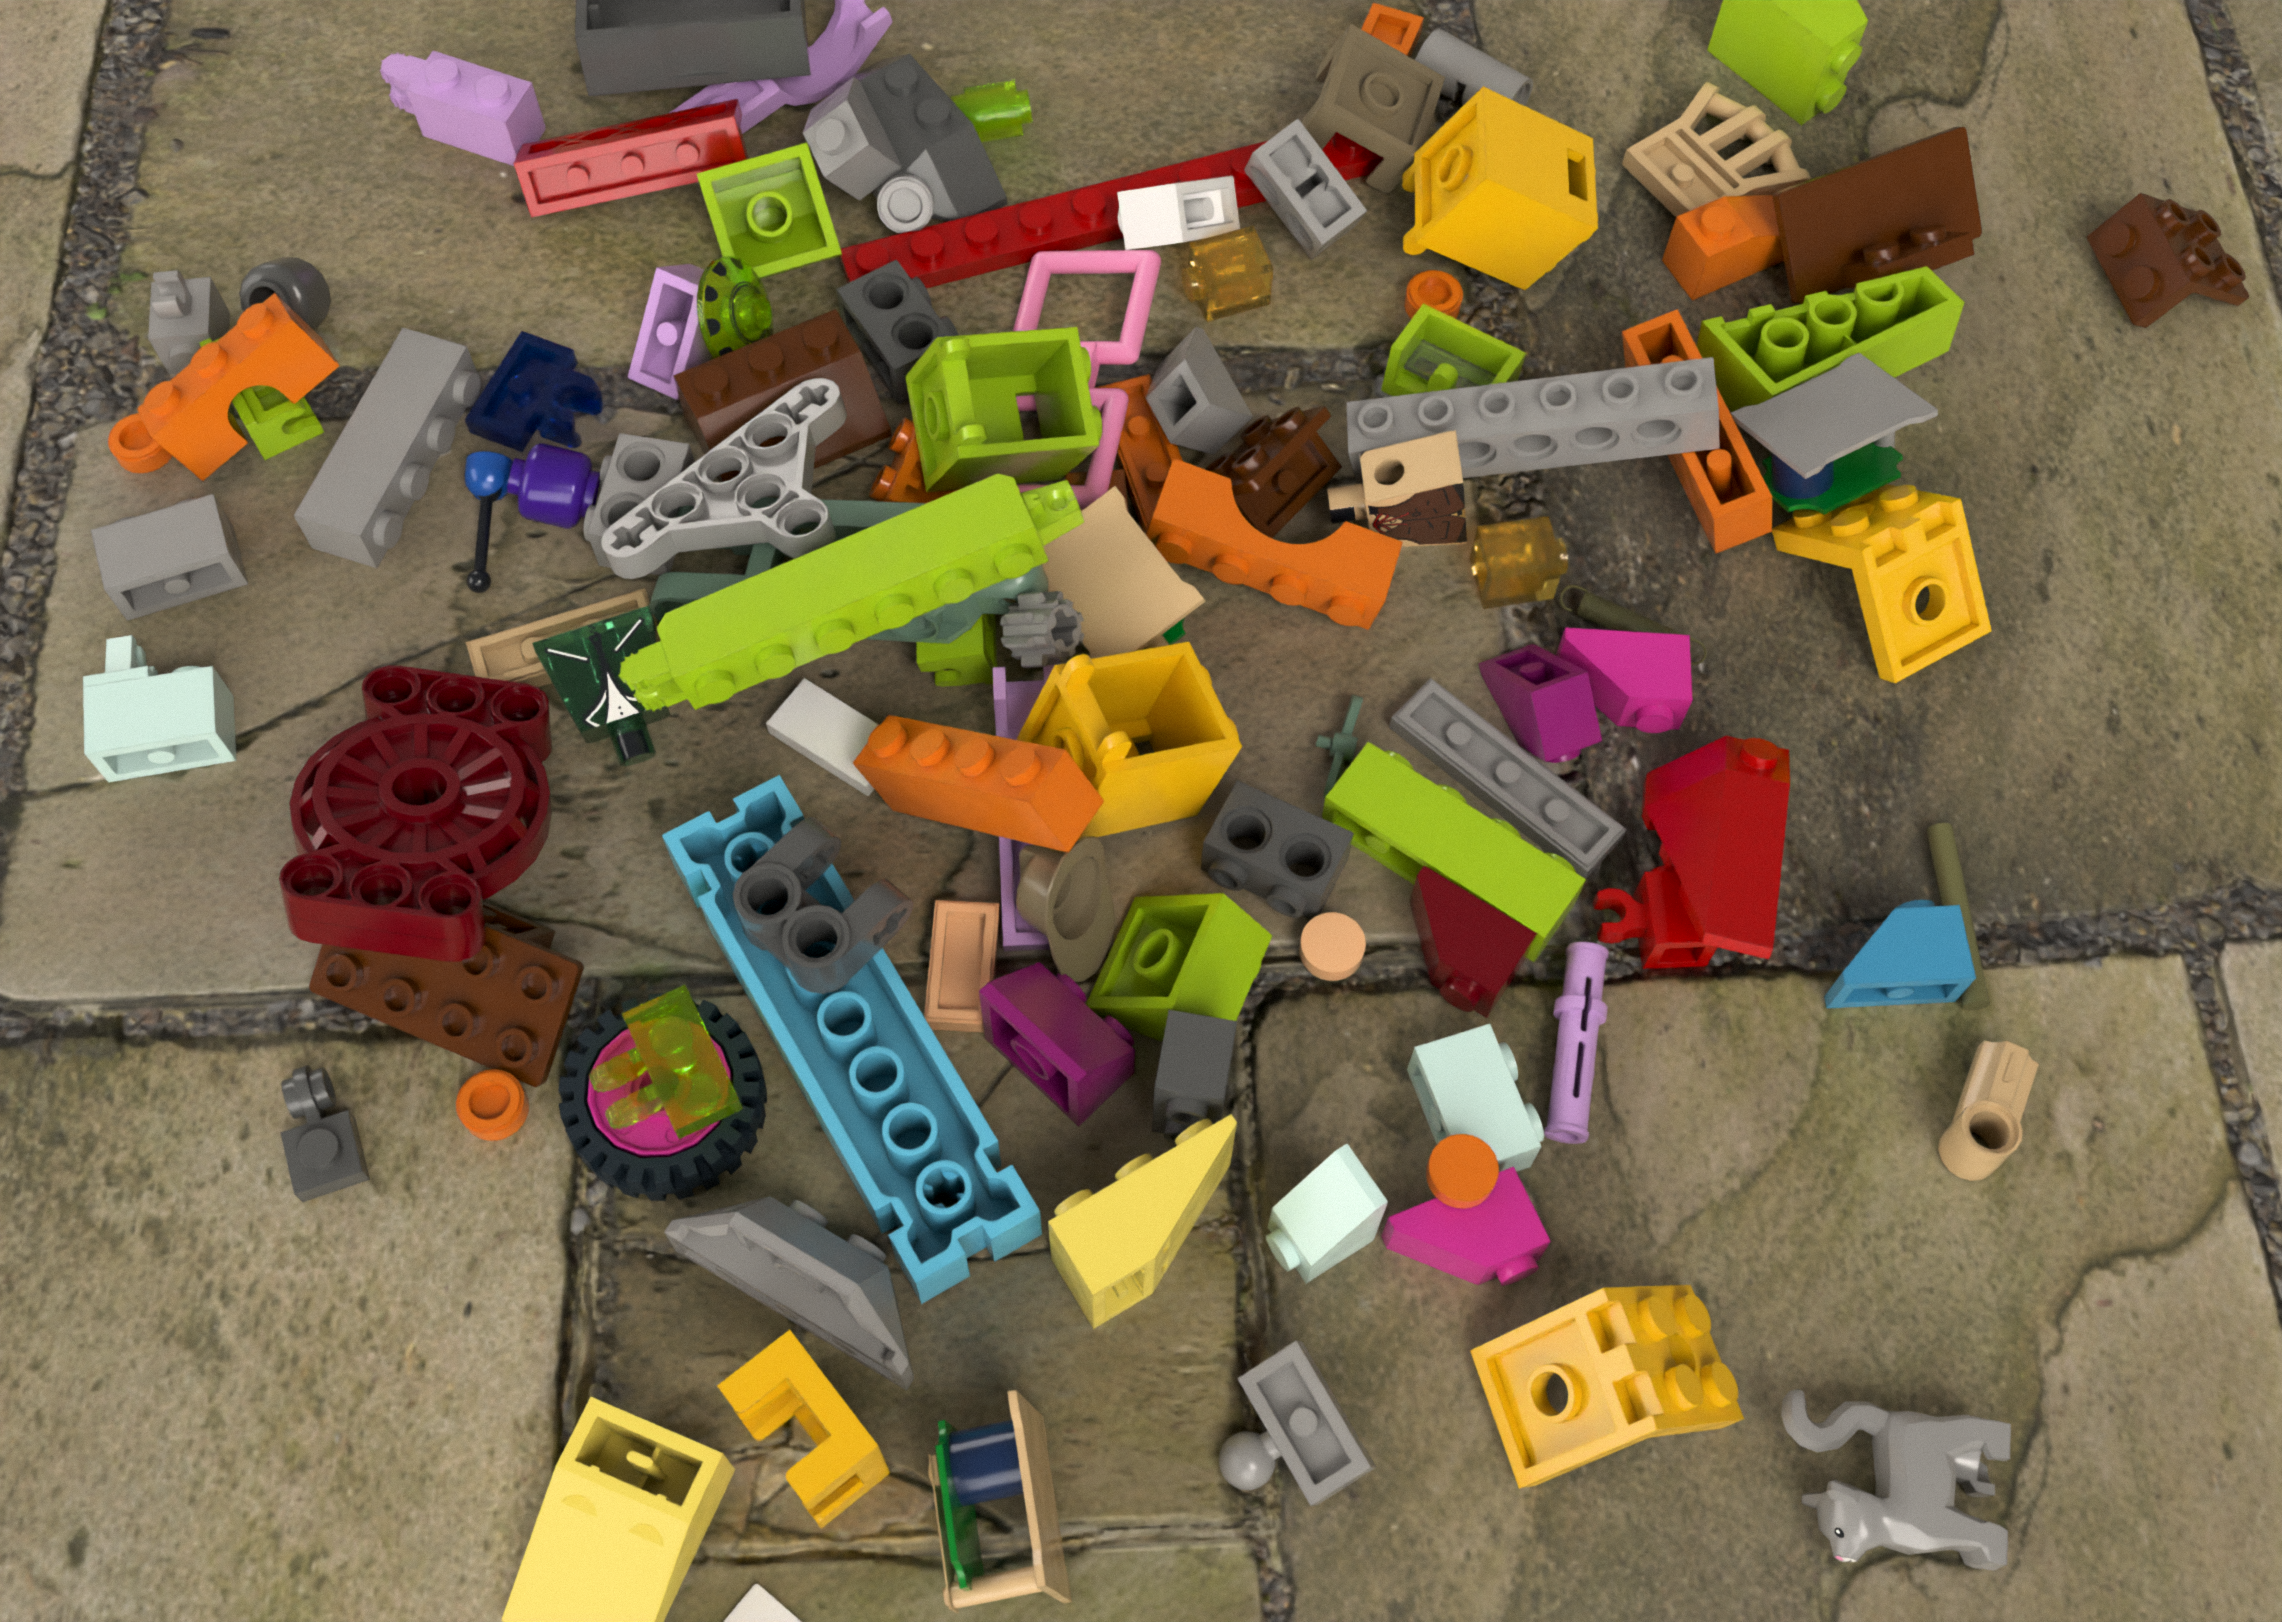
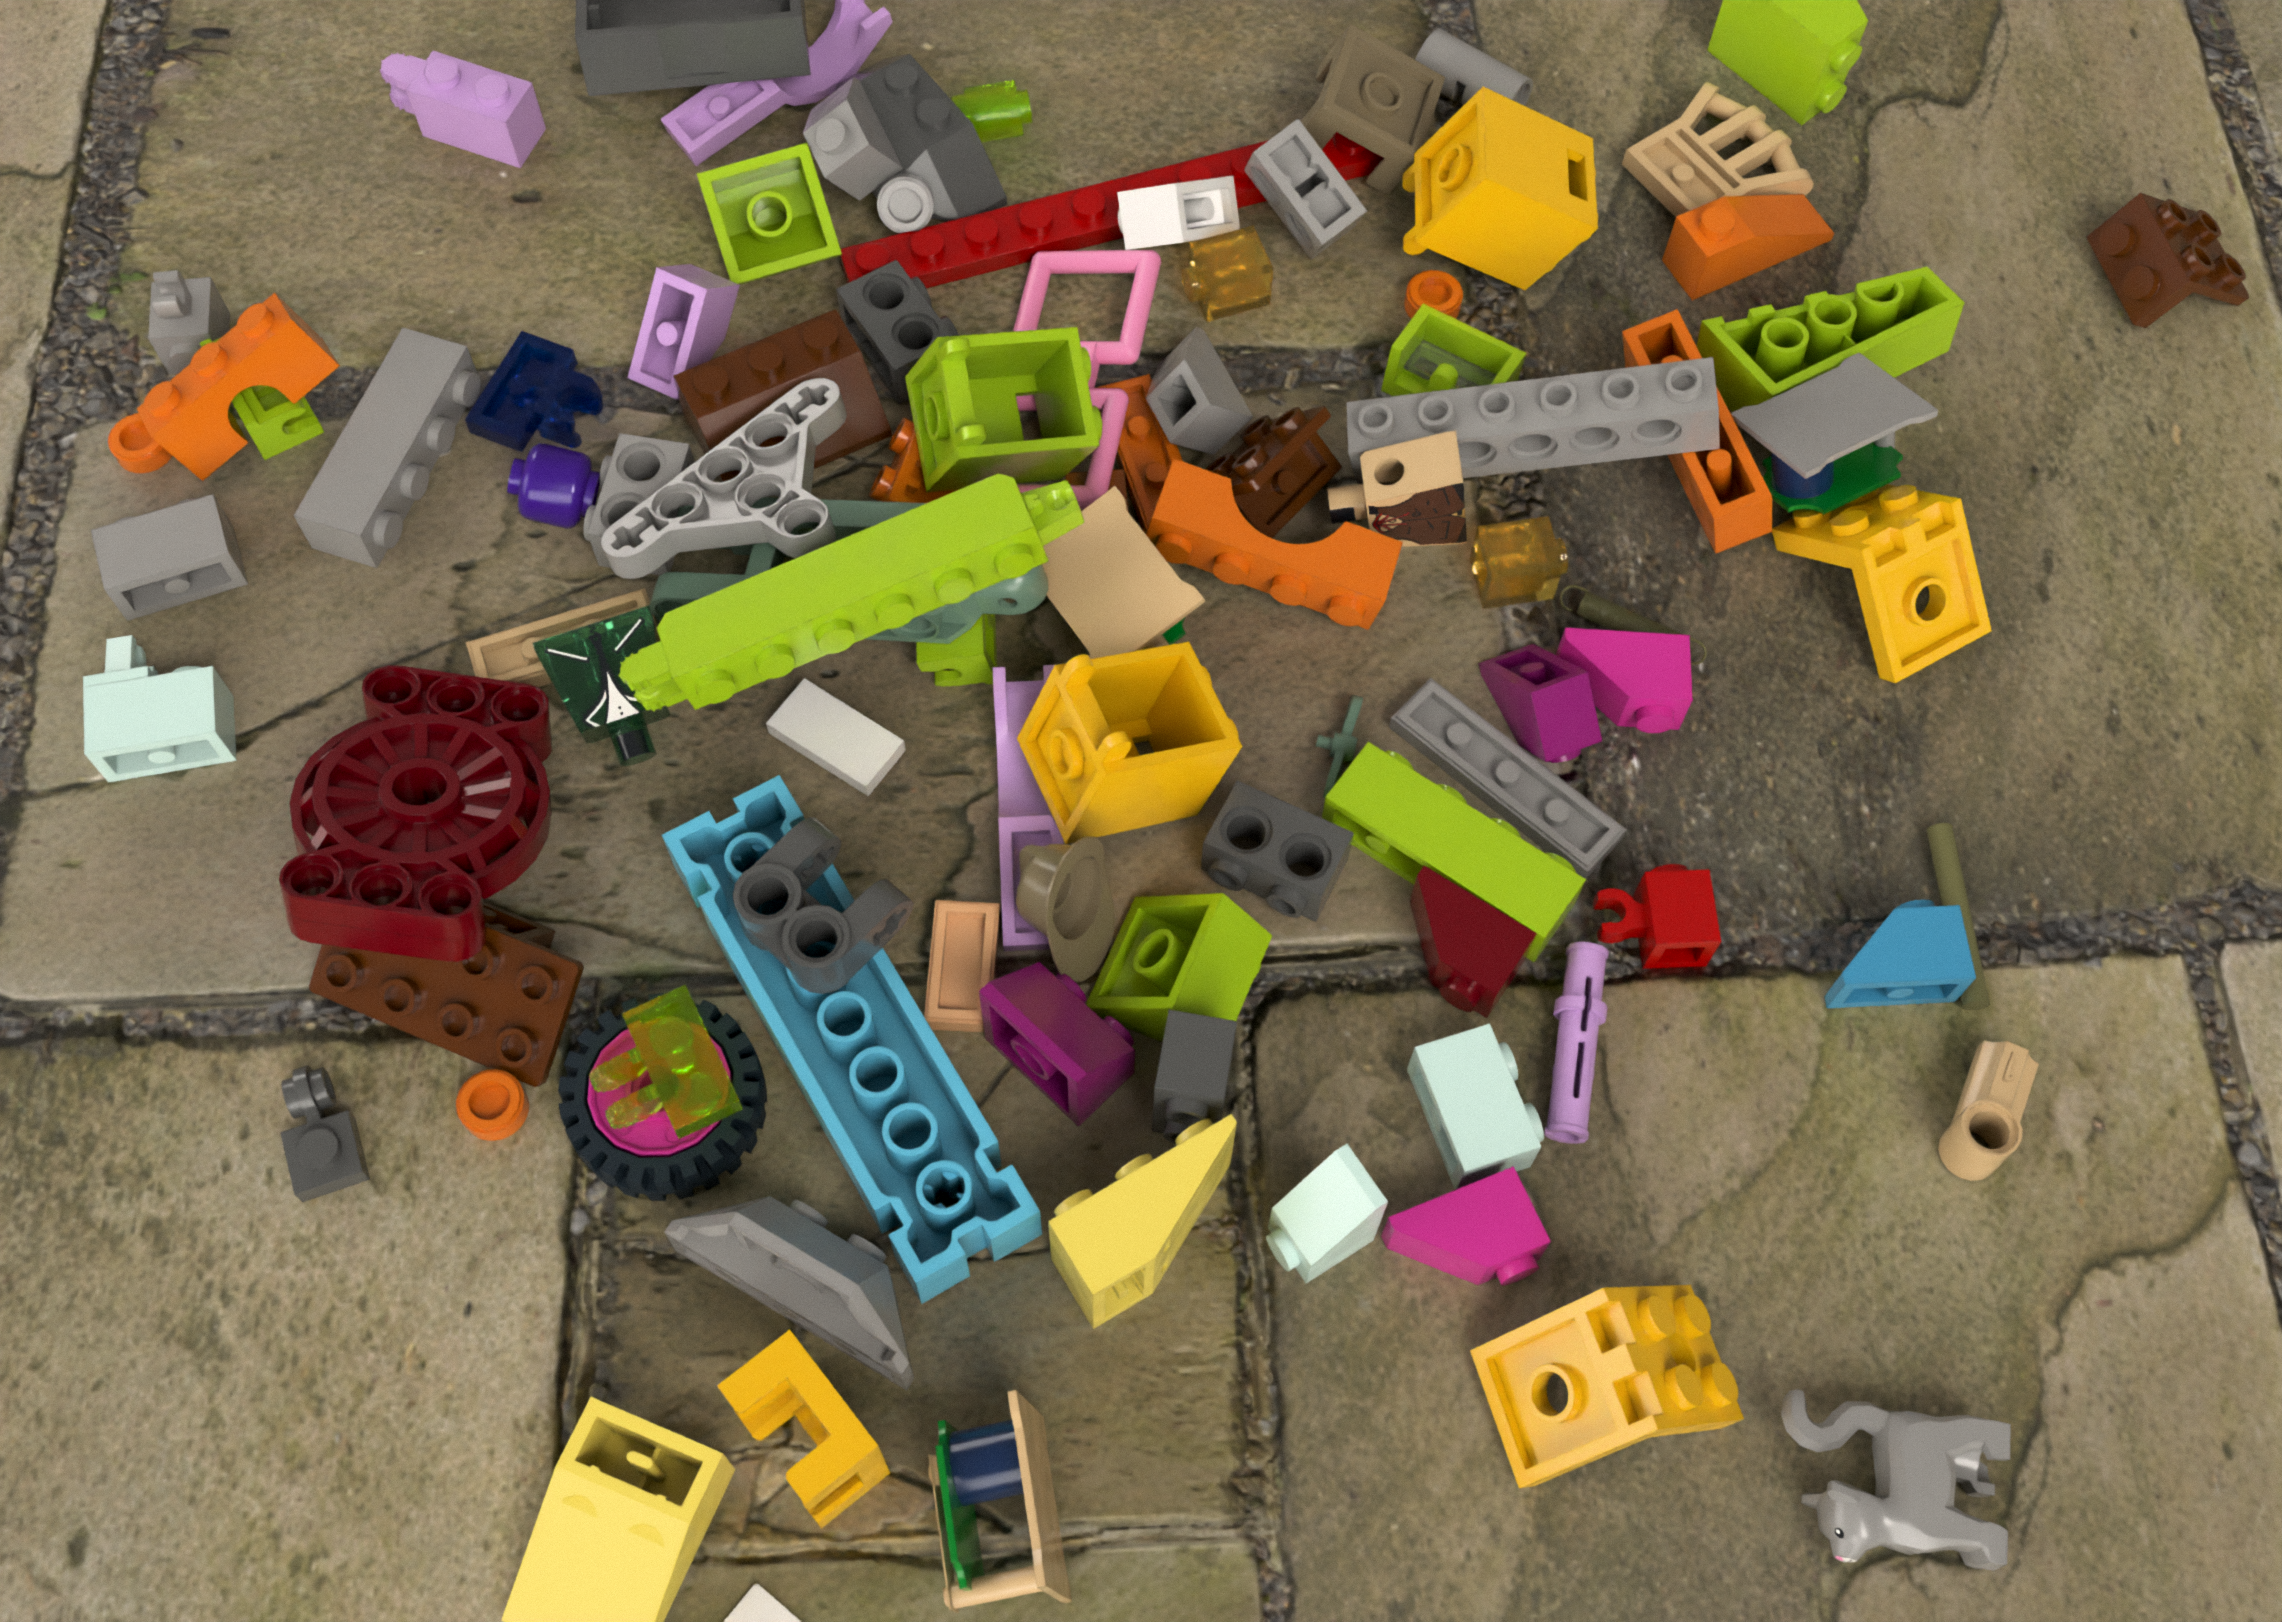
dark grey head [239,257,331,329] -> none
hinge [464,451,513,593] -> none
fence [513,99,749,218] -> none
clear neon green dish [697,256,773,359] -> none
orange brick [853,715,1104,853] -> none
light grey gear [1000,591,1084,668] -> none
light grey plate [1219,1340,1376,1506] -> none
light nougat tile [1299,912,1366,981] -> none
orange plate [1361,2,1424,57] -> none
orange tile [1426,1134,1499,1209] -> none
red wedge [1641,735,1790,960] -> none
reddish brown bracket [1773,127,1982,304] -> none

